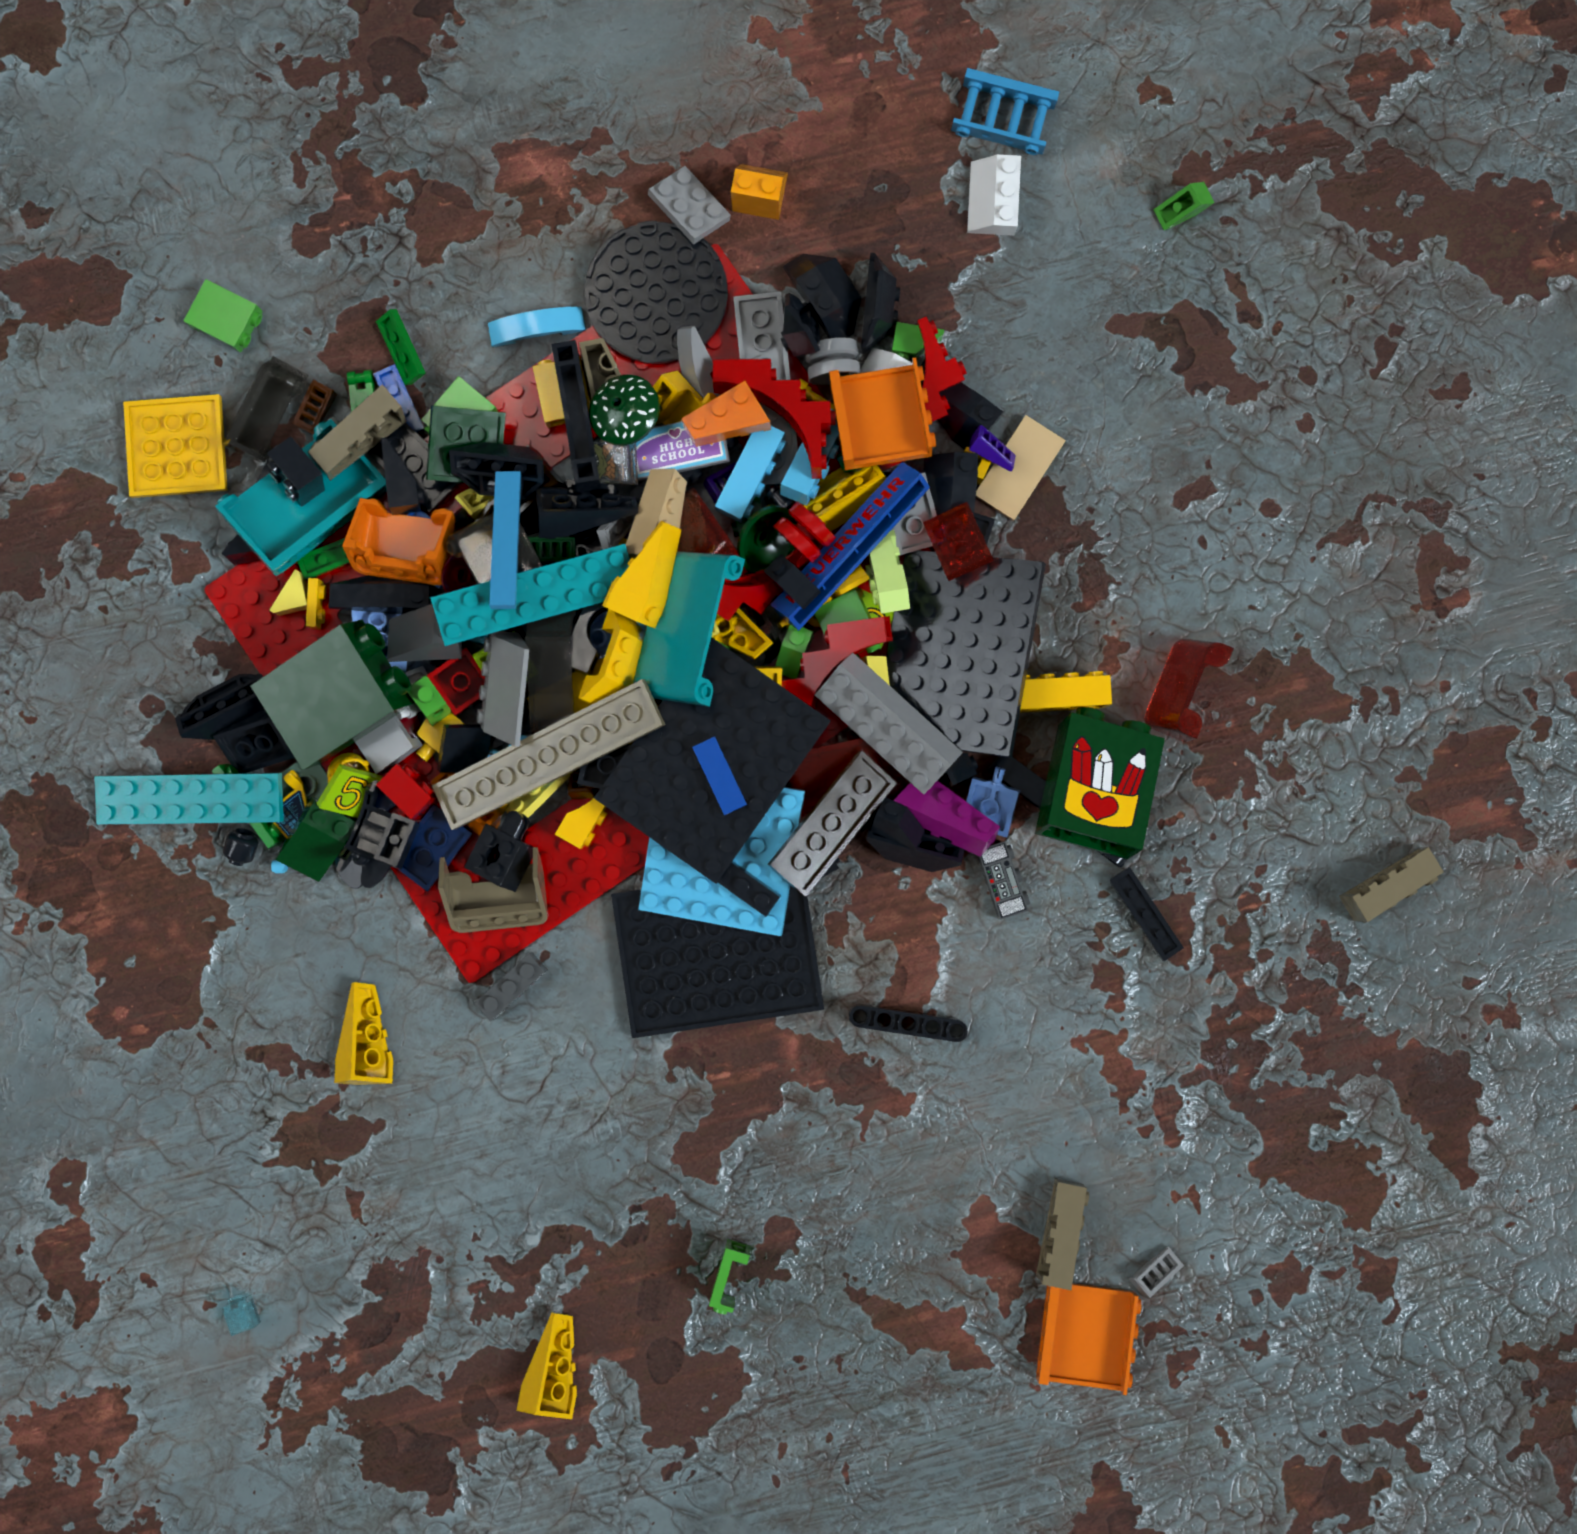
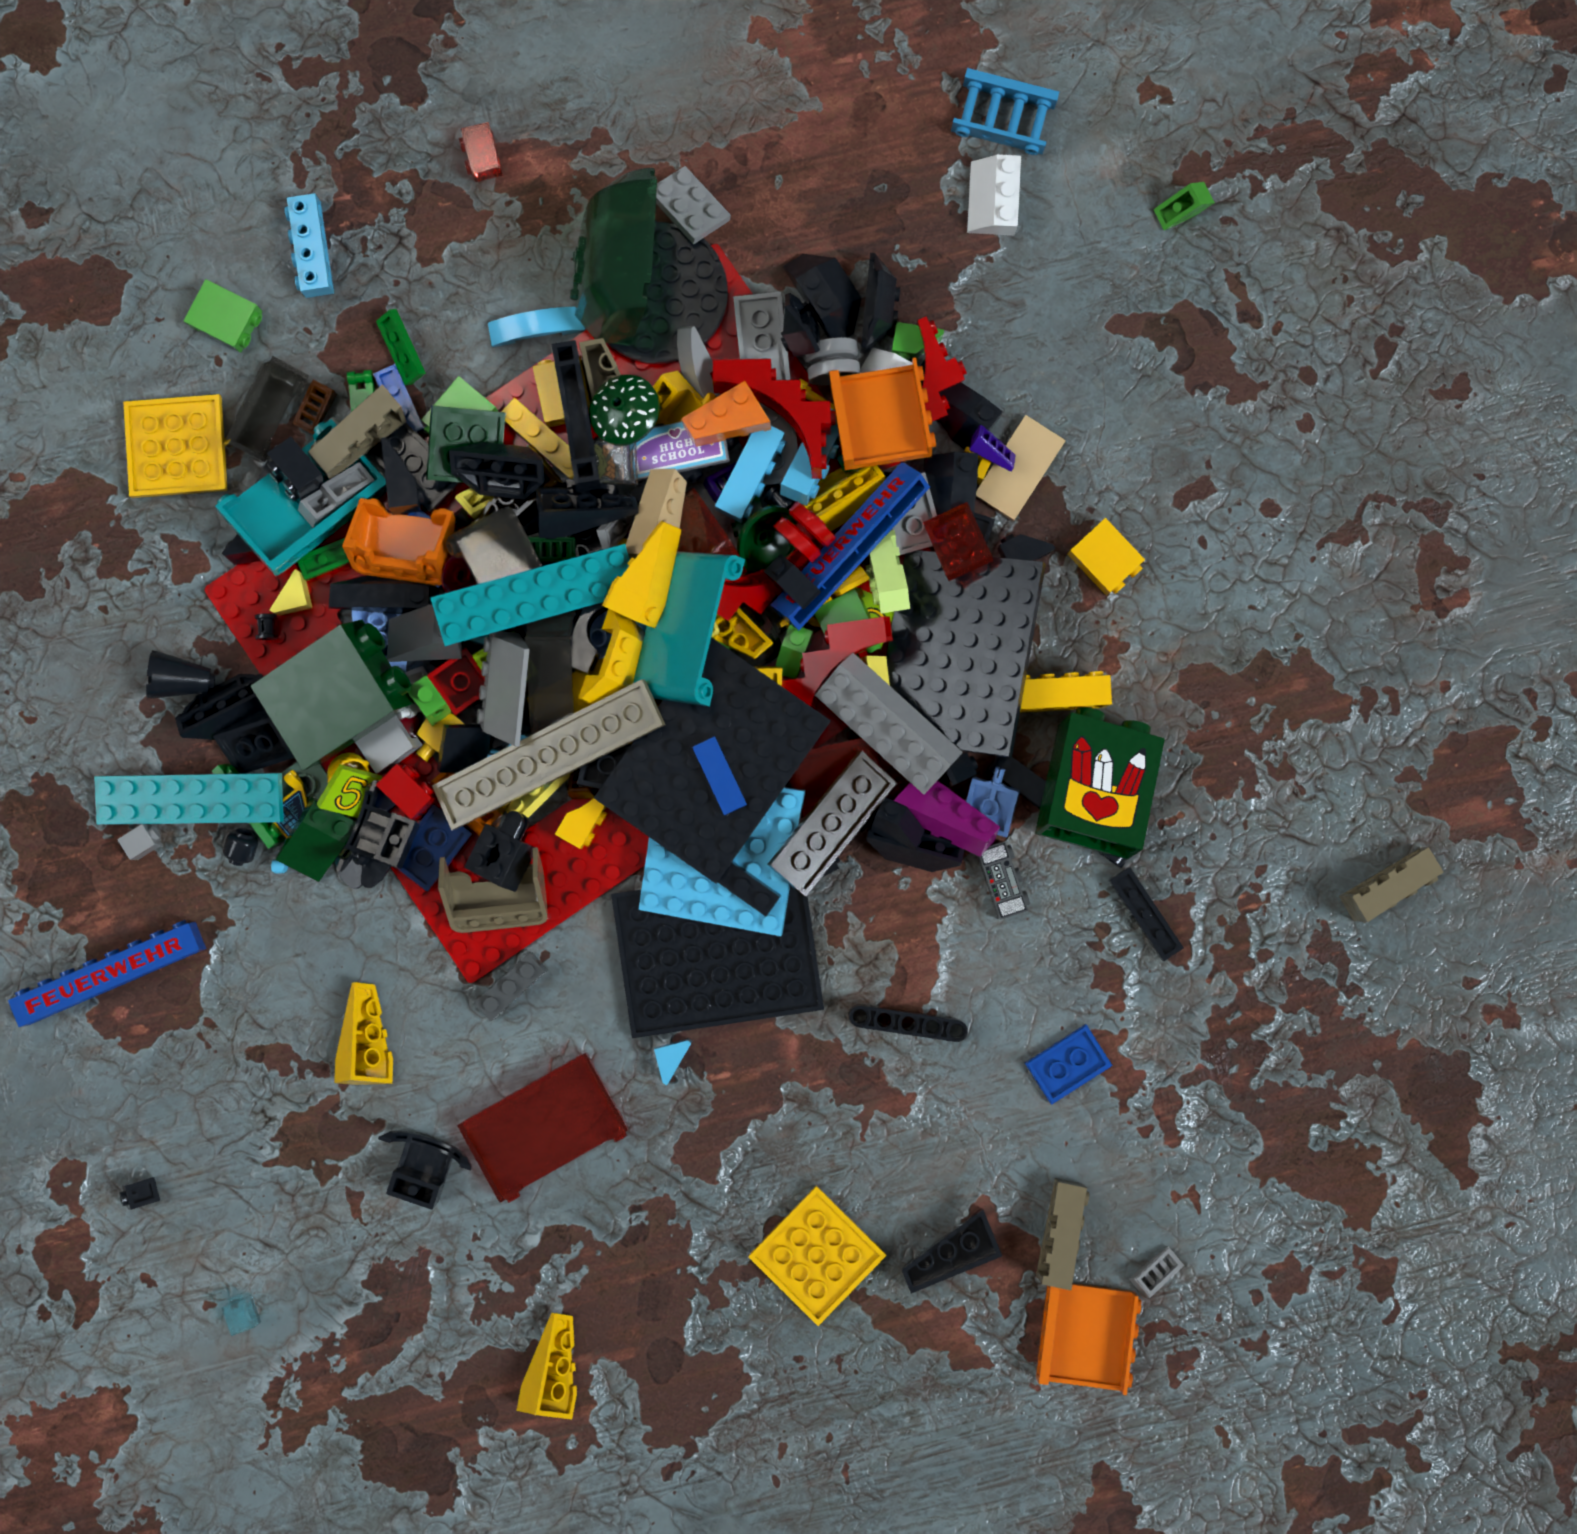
yellow plate [306,578,327,630] -> none
dark azure tile [489,471,521,609] -> none
bright green panel [709,1239,751,1314] -> none
light orange slope [731,164,788,220] -> none
clear red windscreen [1144,639,1234,742] -> none
none -> blue brick [8,920,207,1027]
none -> light grey brick [117,824,162,860]
none -> black bracket [119,1177,160,1210]
none -> black cone [146,650,215,699]
none -> black bush [255,614,278,640]
none -> medium azure brick [285,193,334,298]
none -> light grey slope [298,462,375,528]
none -> black piece [378,1130,472,1210]
none -> clear red windscreen [457,1052,629,1203]
none -> clear red brick [459,122,503,182]
none -> yellow plate [502,397,574,480]
none -> clear green windscreen [570,168,657,345]
none -> medium azure slope [654,1038,692,1085]
none -> yellow plate [748,1185,887,1326]
none -> black wedge [901,1208,1002,1294]
none -> black slope [997,534,1056,561]
none -> blue tile [1024,1024,1113,1105]
none -> yellow brick [1067,518,1145,596]

